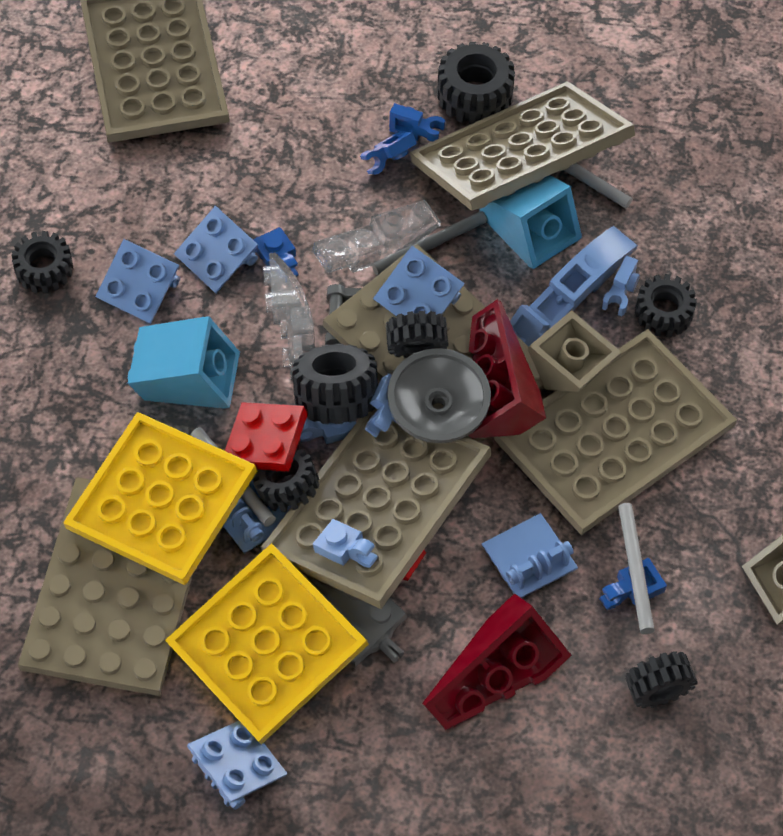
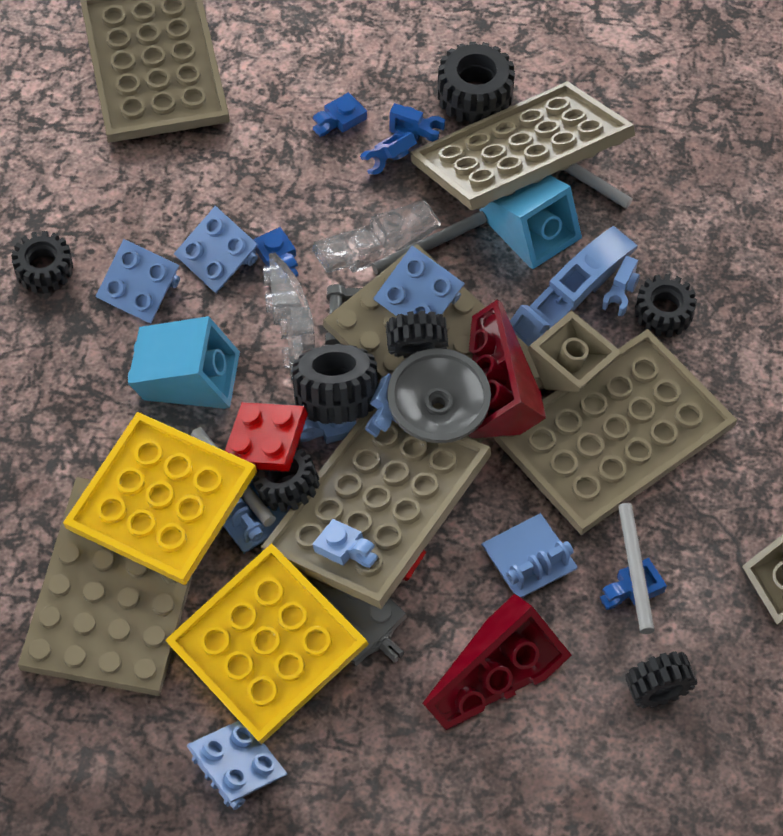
none -> blue plate [313,92,367,137]

